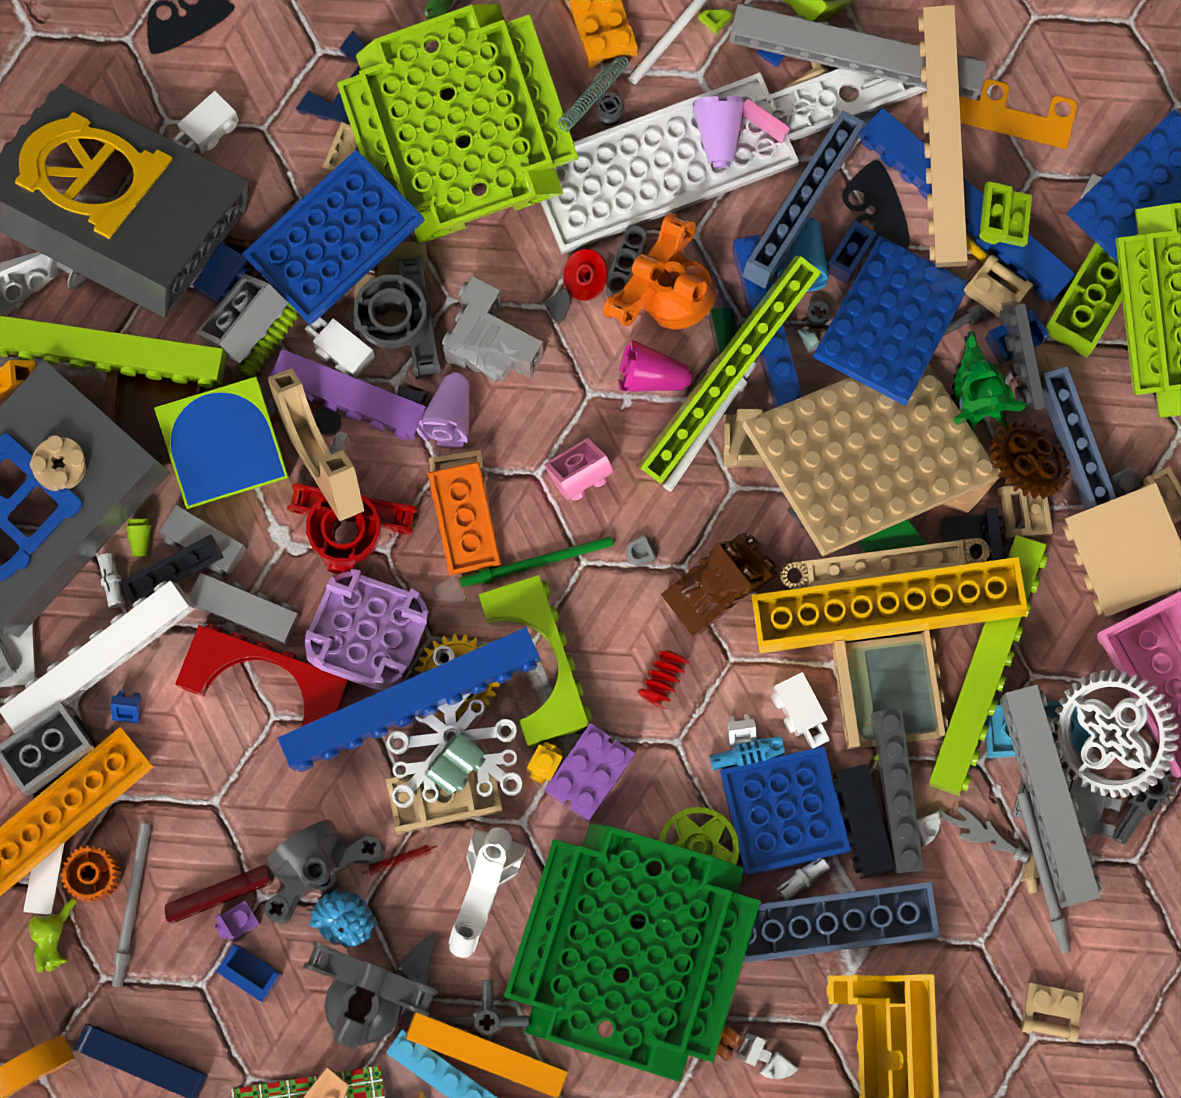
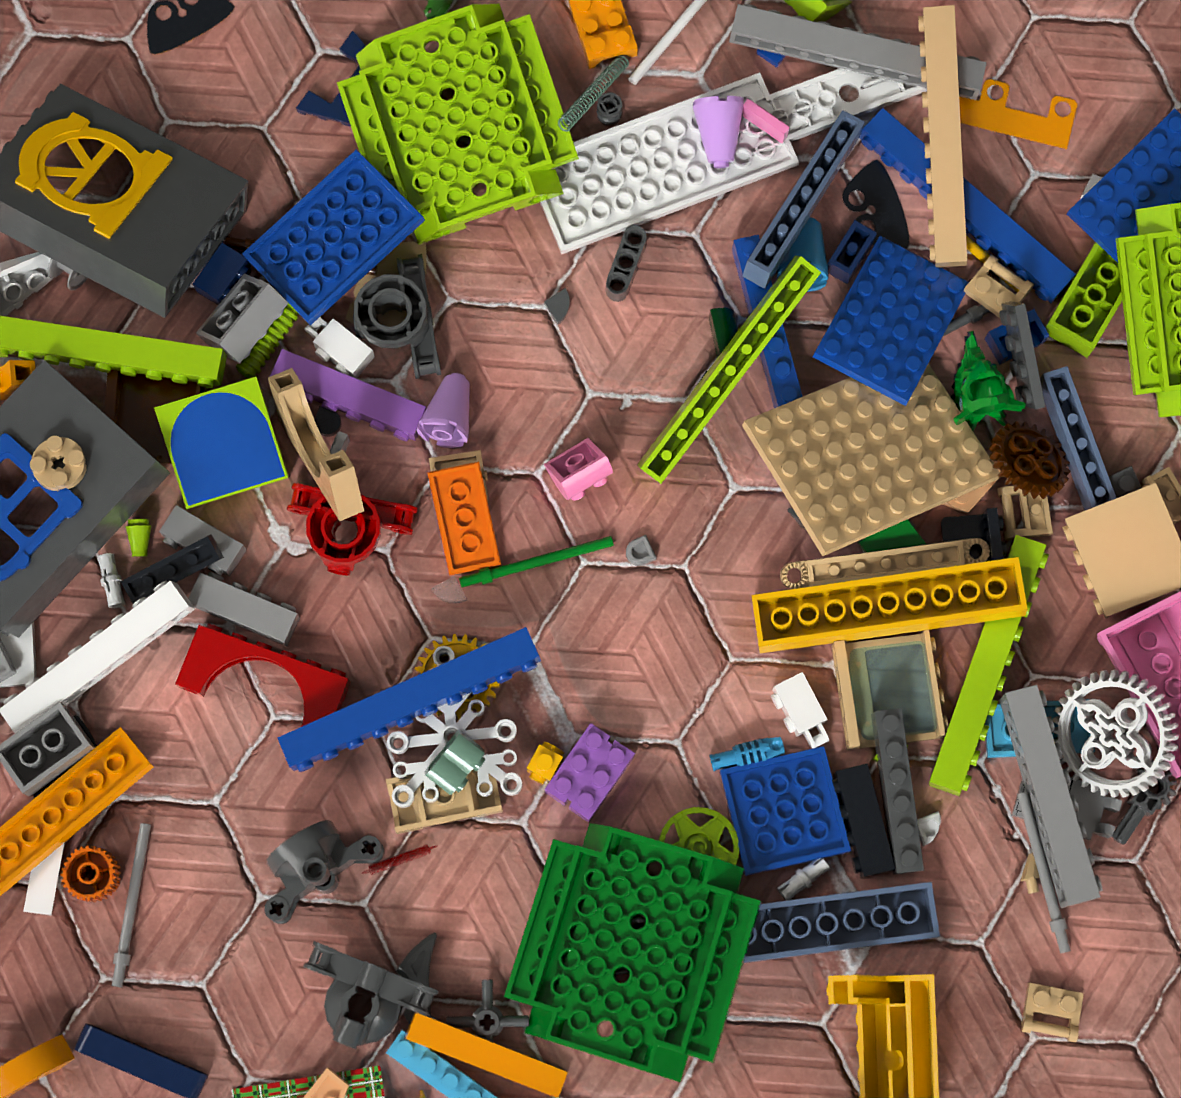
lime animal [28,898,77,973] -> none
blue tile [110,691,141,724] -> none
dark red slope [165,865,273,924] -> none
white brick [172,91,239,154] -> none
medium lavender bracket [215,900,260,942] -> none
blue panel [216,944,283,1002] -> none
lavender plate [305,569,428,690] -> none
dark azure hair [310,890,377,948] -> none
tan plate [322,122,359,173] -> none
black tile [396,383,429,404] -> none
light grey brick [442,276,543,383] -> none
white connector [449,827,527,958] -> none
lime arch [478,575,592,749] -> none
red dish [563,249,608,301] -> none
orange piece [603,213,716,330] -> none
dark pink cone [618,340,692,392] -> none
red piece [637,650,690,709] -> none
reddish brown brick [661,533,778,636] -> none
white bar [663,362,757,492] -> none
lime tile [698,9,733,35] -> none
dark orange wheel [717,1024,744,1062] -> none
tan panel [722,409,767,468] -> none
white tile [727,714,756,747] -> none
white tile [735,1033,772,1066] -> none
white tile [760,1051,798,1079] -> none
tan bar [784,61,829,89] -> none
light aqua tile [797,326,820,353] -> none
dark grey bush [807,301,830,327] -> none
light grey piece [938,807,1030,863] -> none
lime brick [979,181,1032,247] -> none

